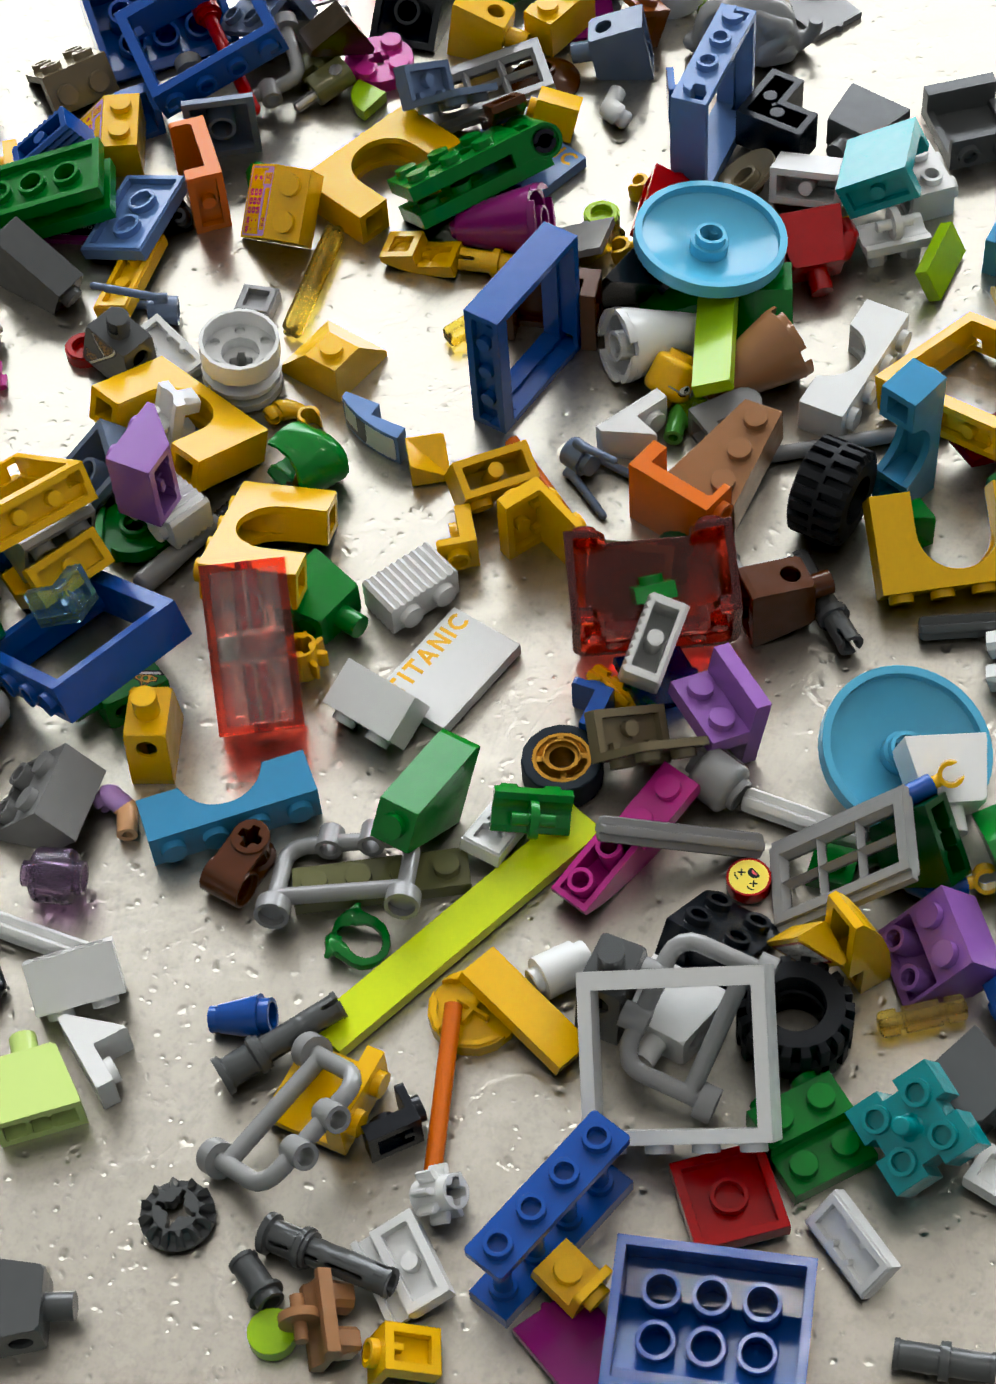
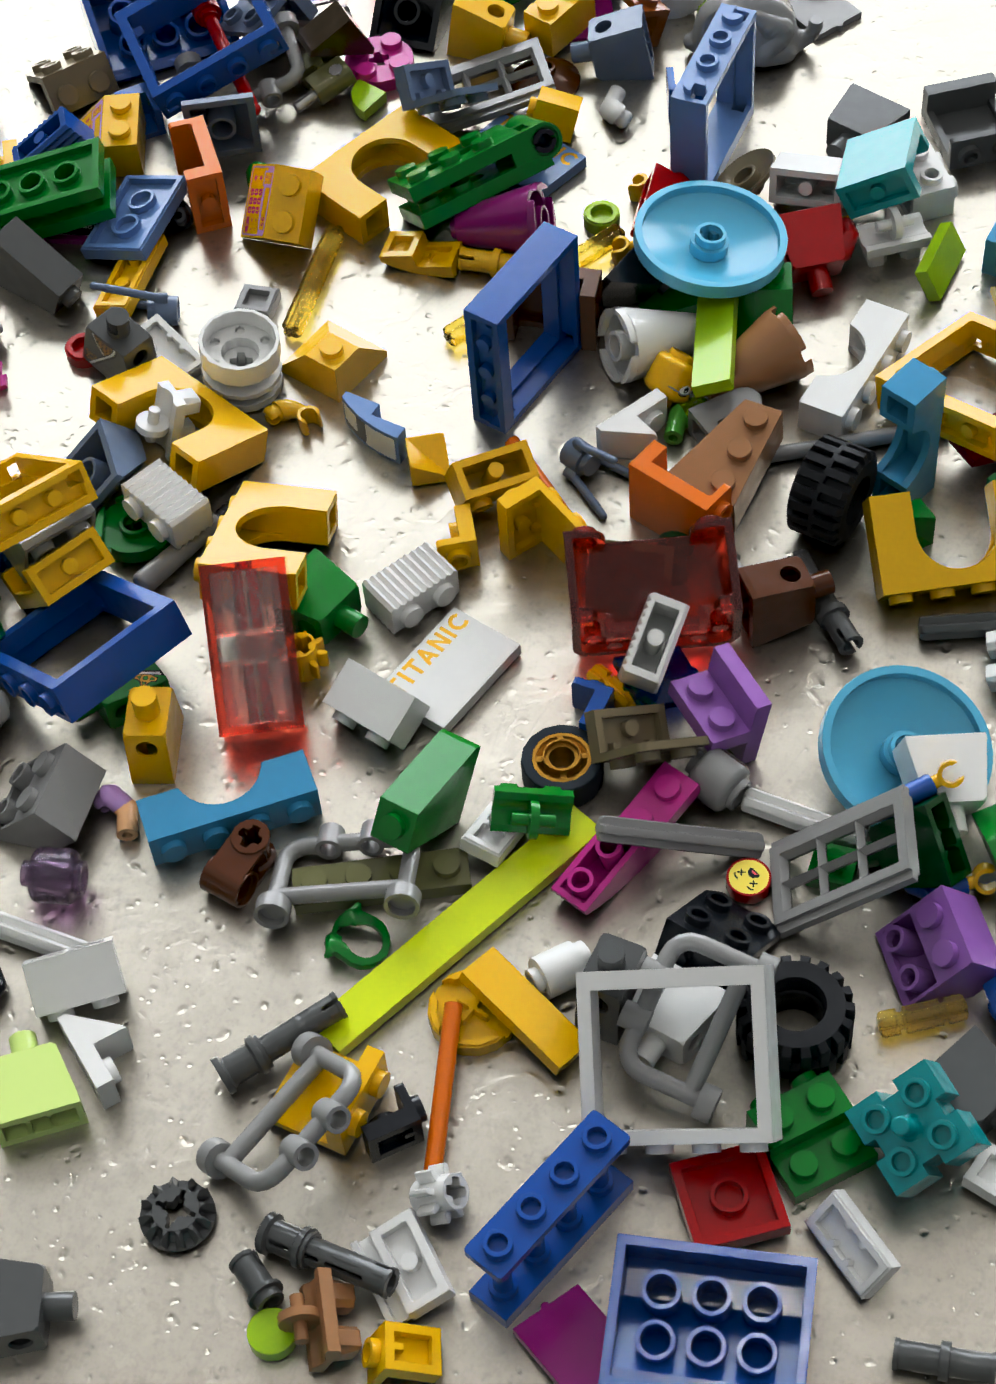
clear light blue panel [23,563,99,628] -> none
medium lavender slope [105,401,181,527] -> none
blue cone [207,993,279,1038] -> none
green piece [267,421,349,490] -> none
reddish brown slope [478,92,527,131] -> none
yellow bracket [530,1238,613,1319] -> none
light grey piece [559,217,615,258] -> none
green plate [629,573,678,605] -> none
black brick [735,68,818,158] -> none
yellow slope [767,921,847,967] -> none
yellow slope [825,891,891,994] -> none

